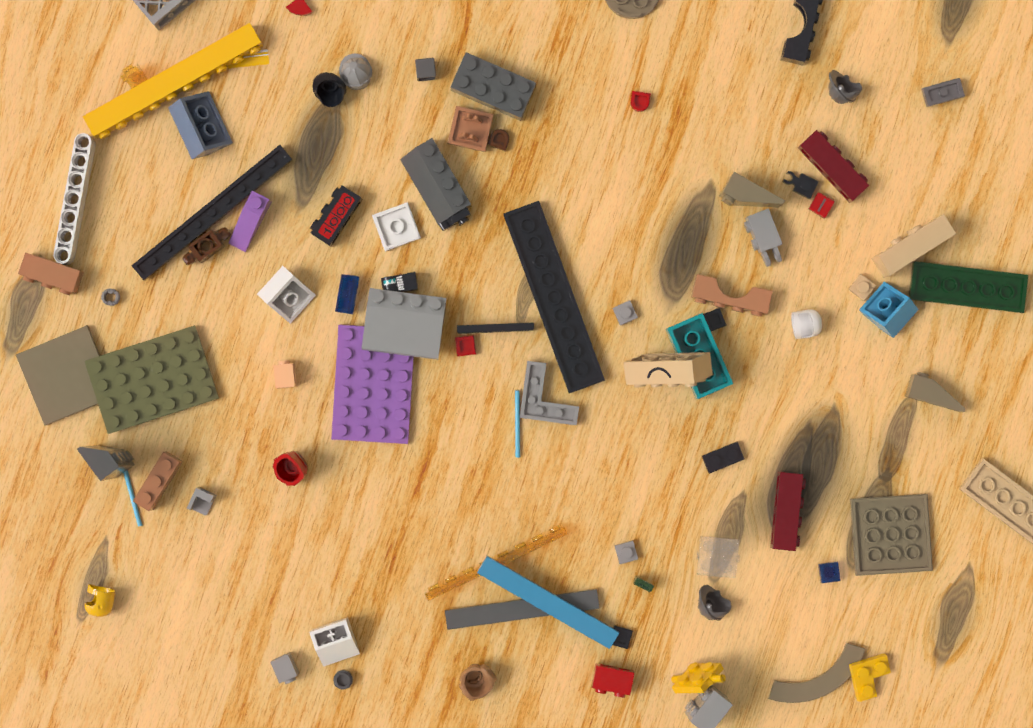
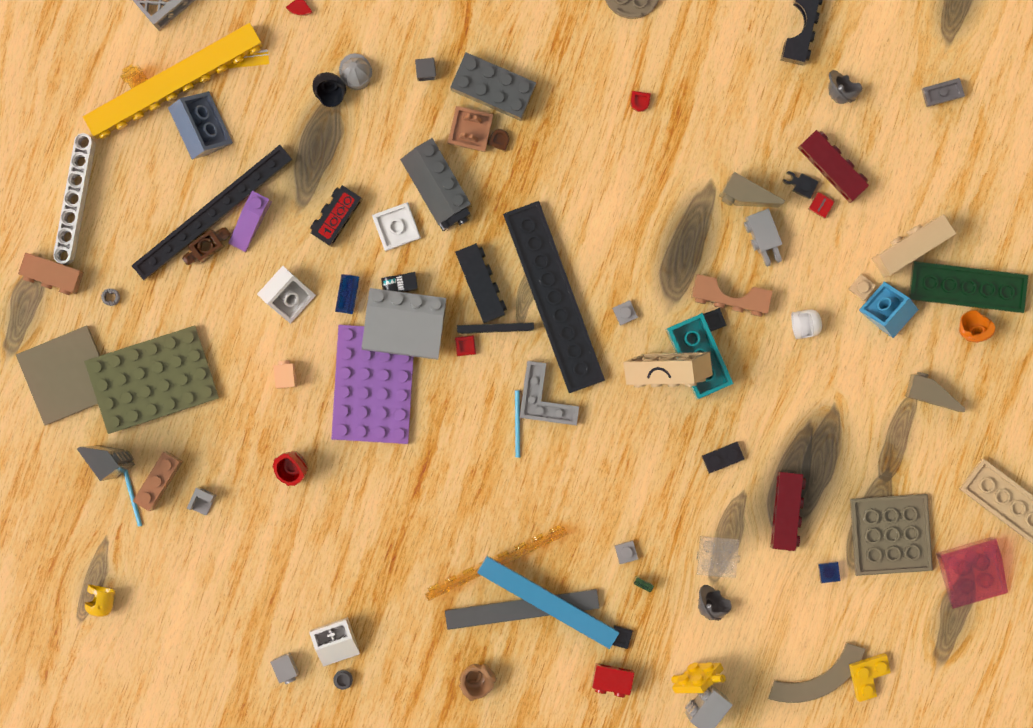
none -> black brick [455,243,507,324]
none -> clear pink slope [936,537,1008,609]
none -> orange piece [959,310,996,343]

